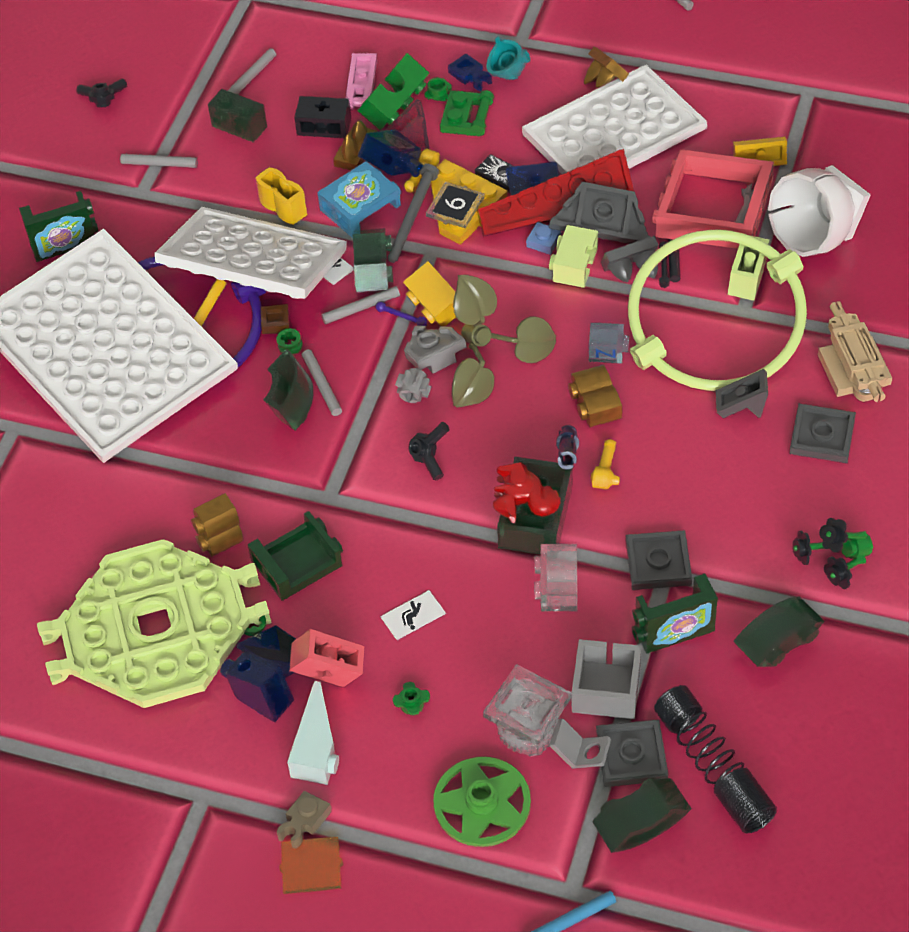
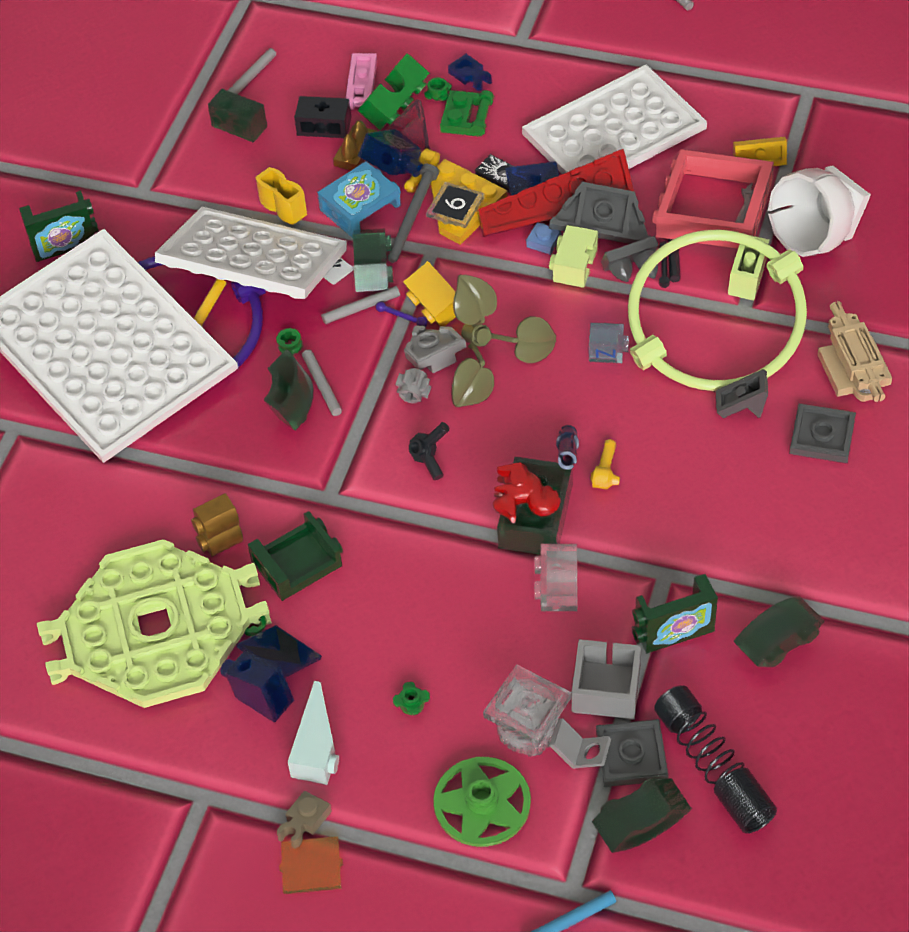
black piece [76,79,127,108] -> none
light grey bar [120,154,198,168] -> none
reddish brown plate [261,304,290,334] -> none
coral brick [290,629,364,687] -> none
white sticker [380,590,446,640] -> none
teal helmet [486,36,531,80] -> none
pearl gold brick [568,365,622,427] -> none
pearl gold tile [584,46,629,88] -> none
dark grey tile [625,530,692,590] -> none
black plant [792,518,873,589] -> none

